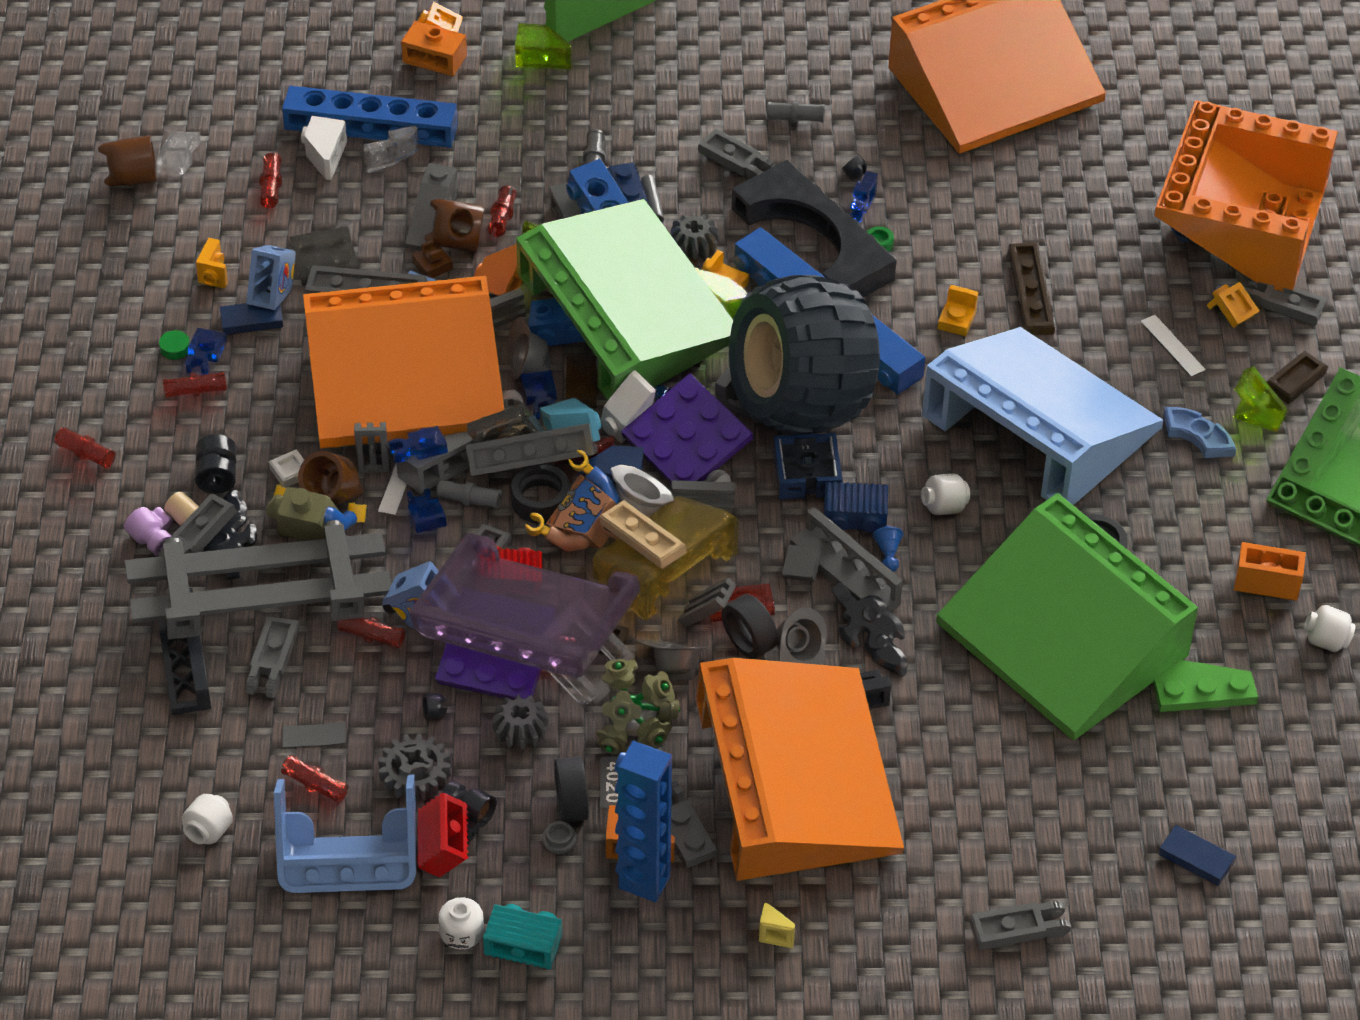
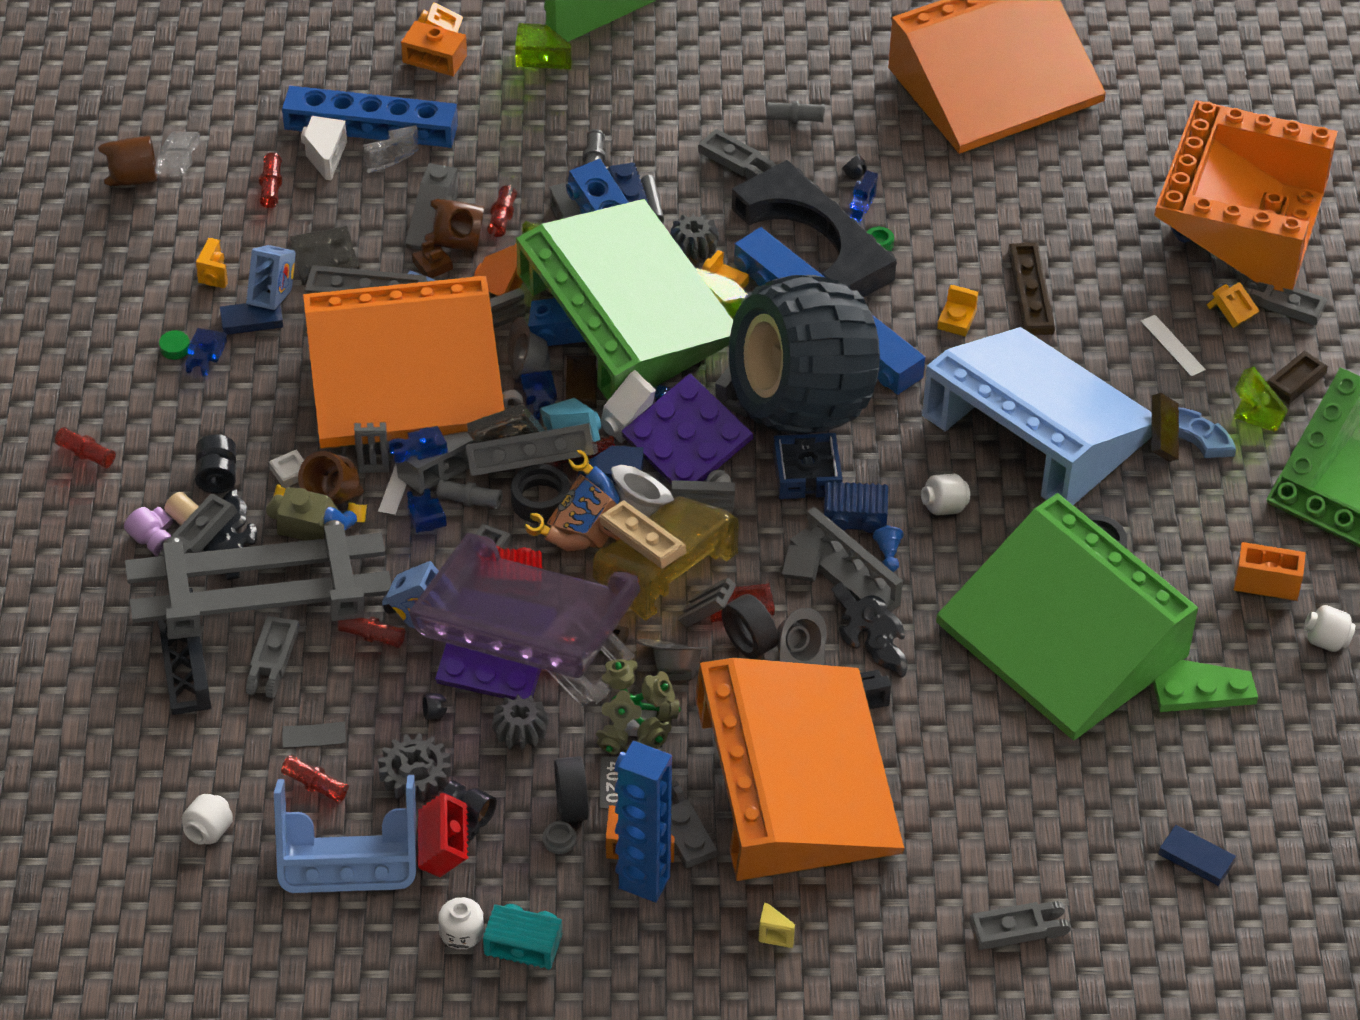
clear red pin [163,371,227,398] -> none
none -> dark brown tile [1152,393,1179,462]

